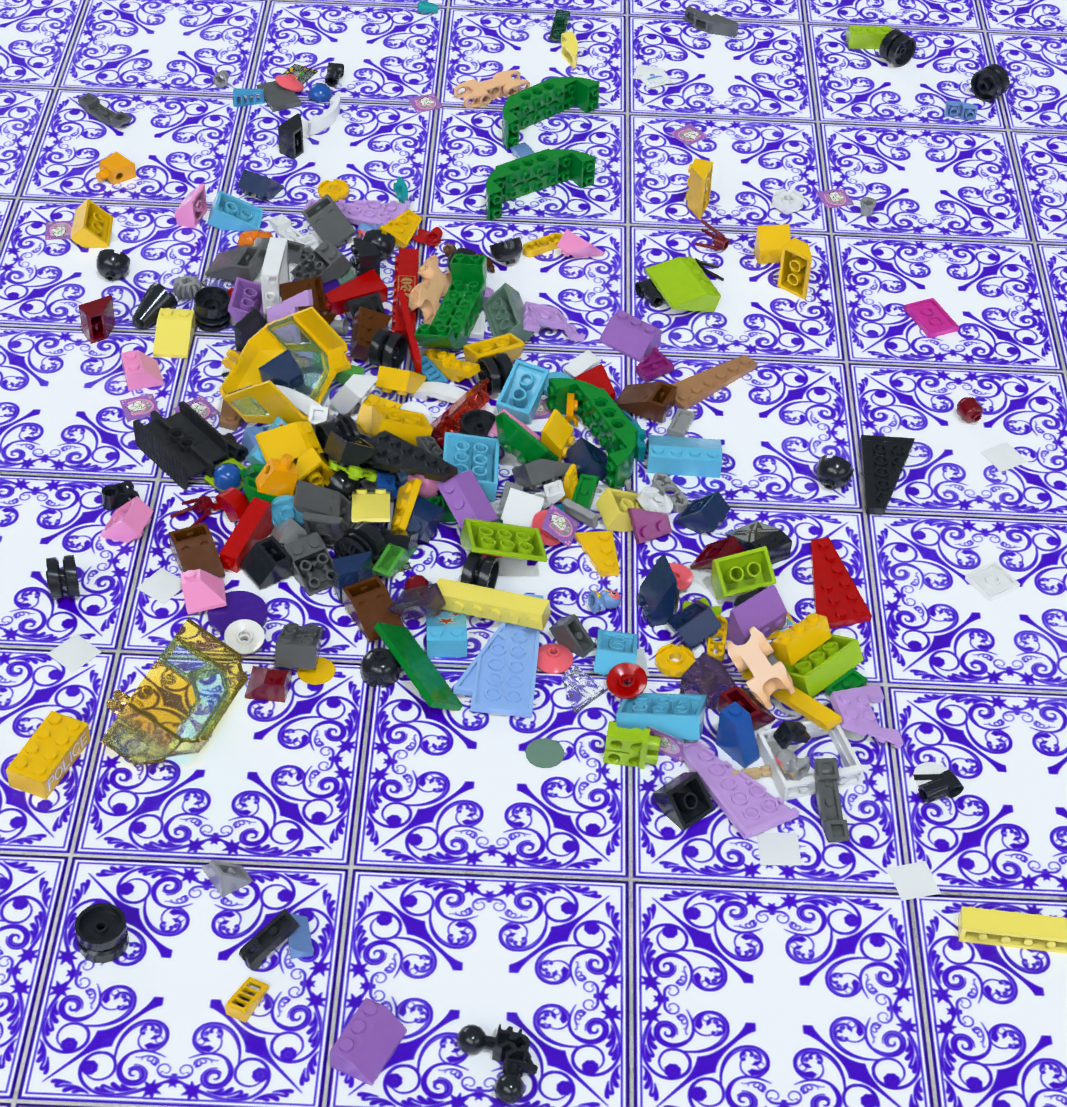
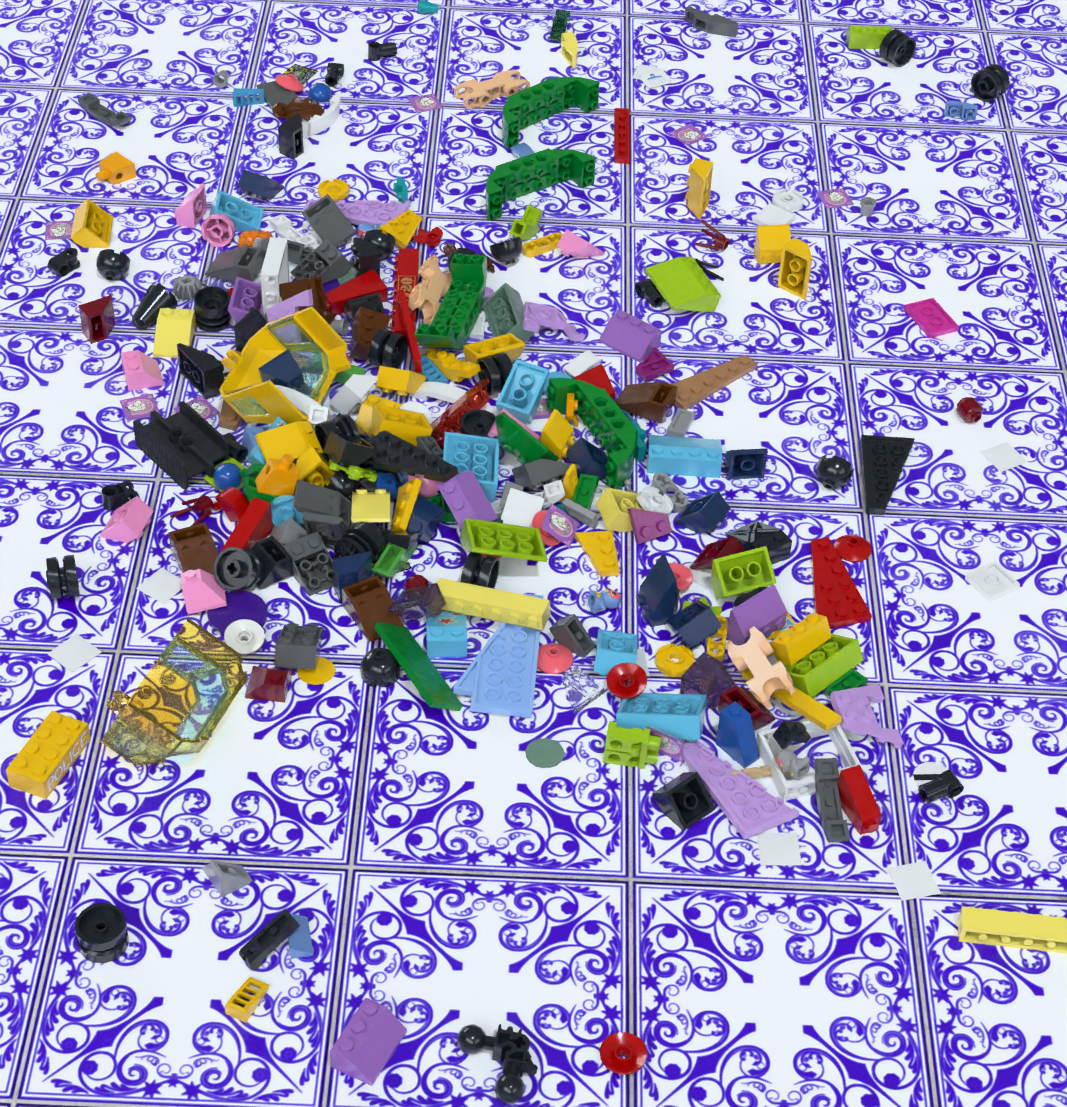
none -> black piece [47,248,80,277]
none -> black slope [177,343,225,400]
none -> bright pink cylinder [201,213,235,248]
none -> black wheel [214,547,264,591]
none -> reddish brown plant [272,97,325,121]
none -> black piece [368,42,397,61]
none -> lime brick [509,204,543,240]
none -> red dish [600,1032,647,1075]
none -> red tile [614,108,630,164]
none -> dark blue slope [724,448,768,480]
none -> white tile [752,203,796,226]
none -> red dish [834,535,872,562]
none -> red slope [838,765,882,835]

